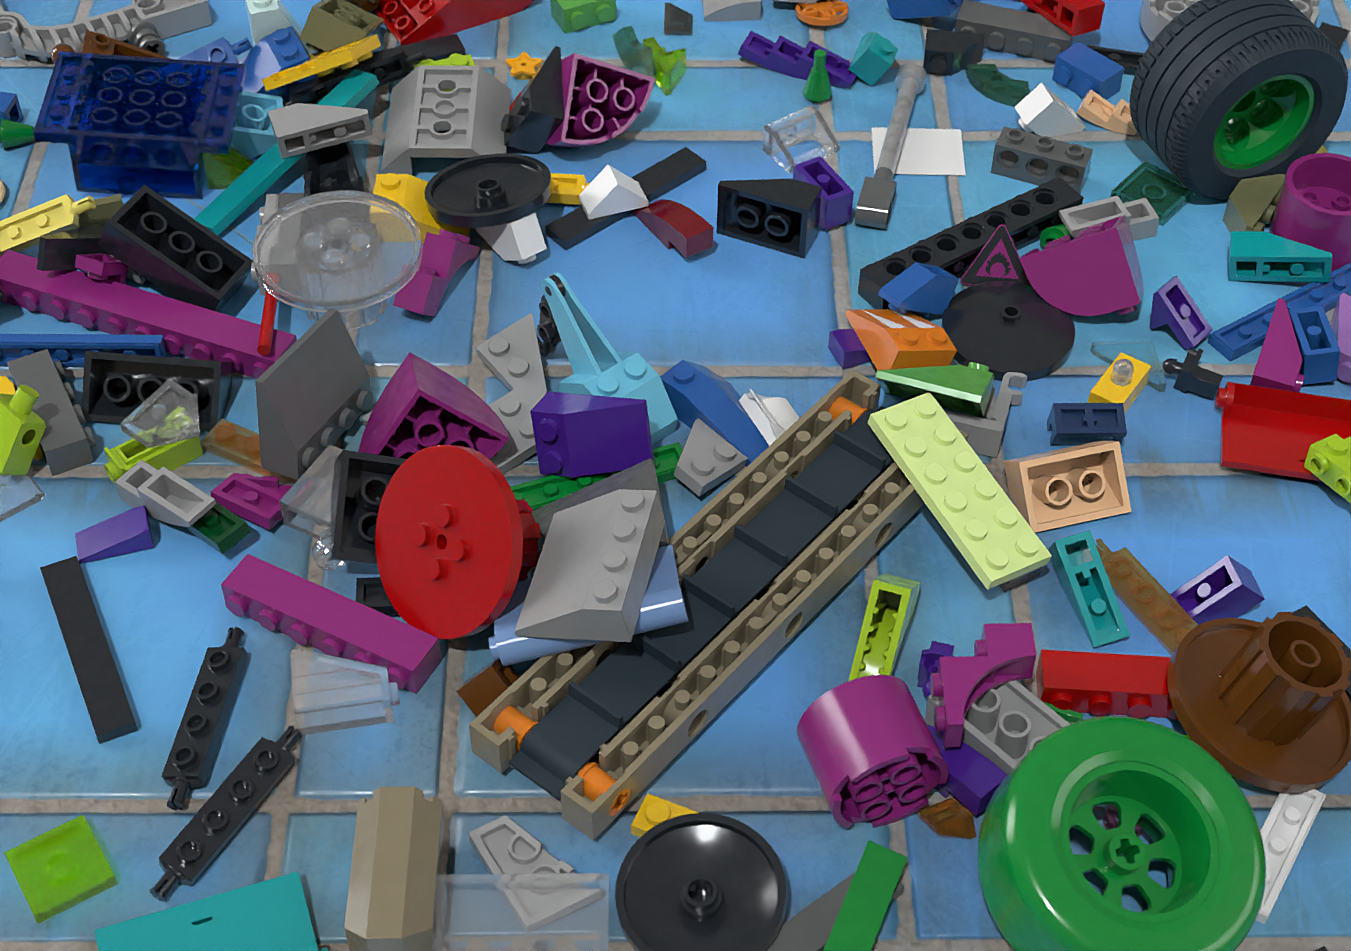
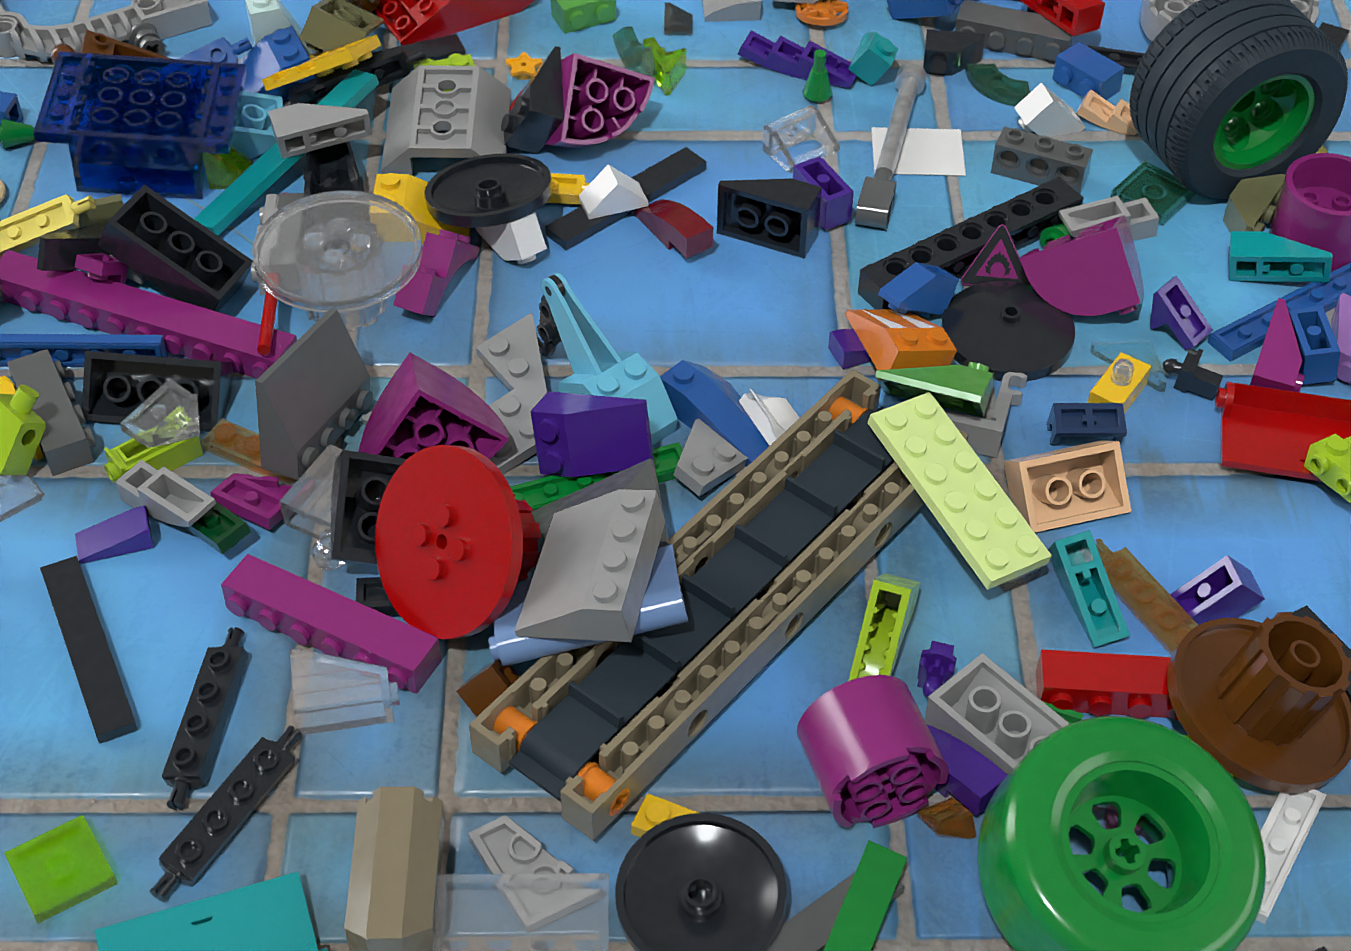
magenta arch [930,623,1036,747] -> none

